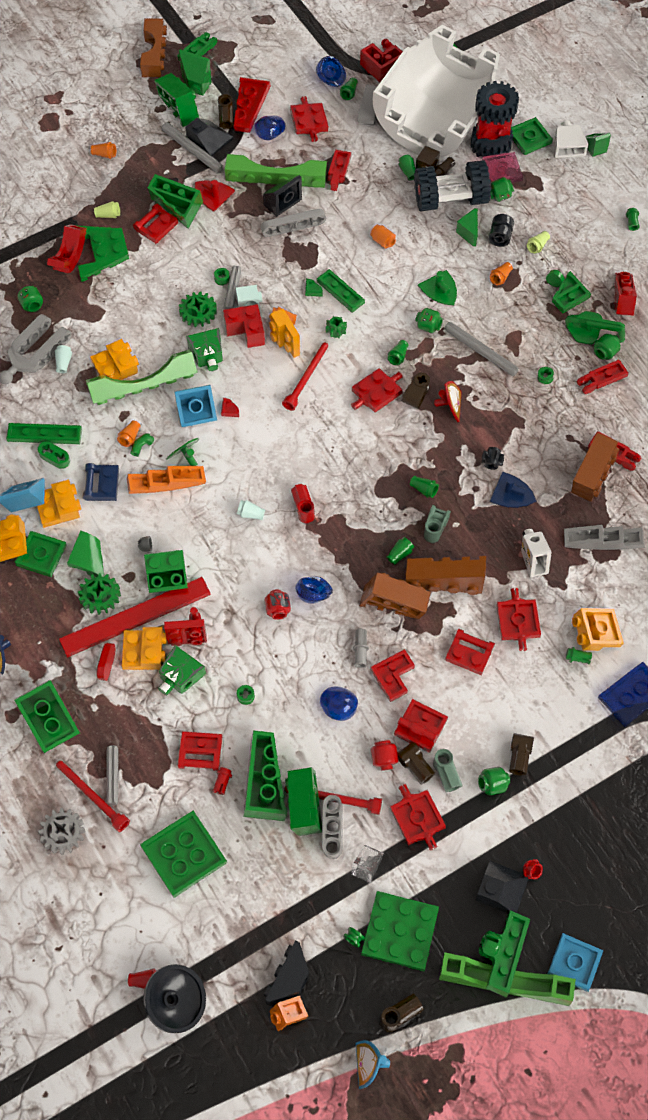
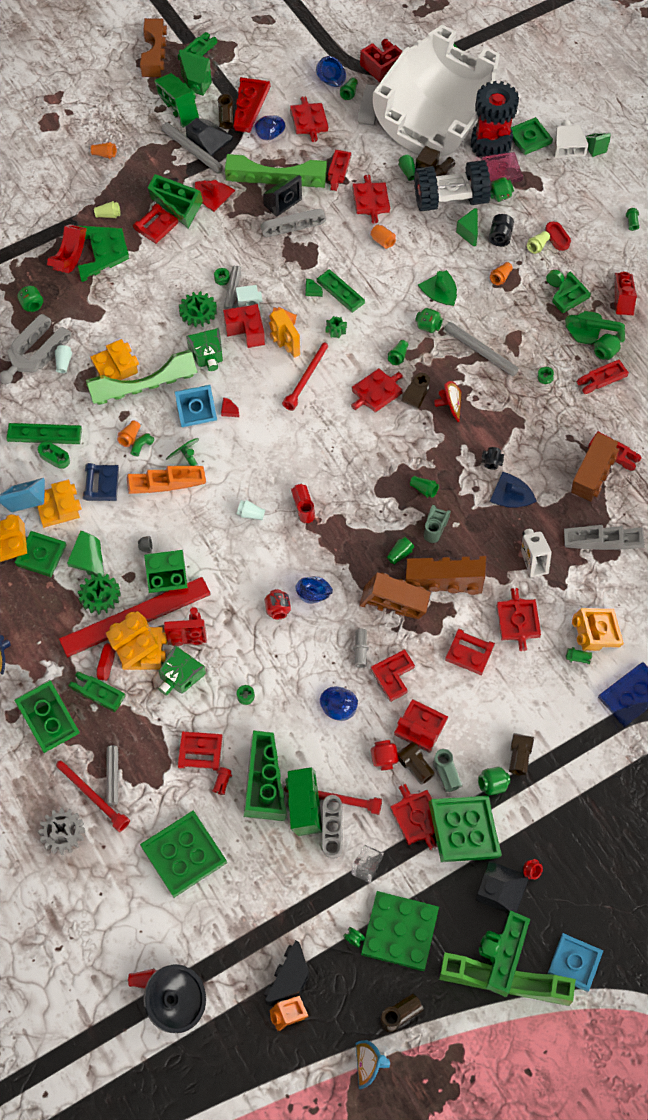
none -> green hinge [68,671,126,712]
none -> light orange plate [106,611,159,668]
none -> red plate [352,174,391,223]
none -> green plate [429,796,502,863]
none -> red tile [545,221,571,251]

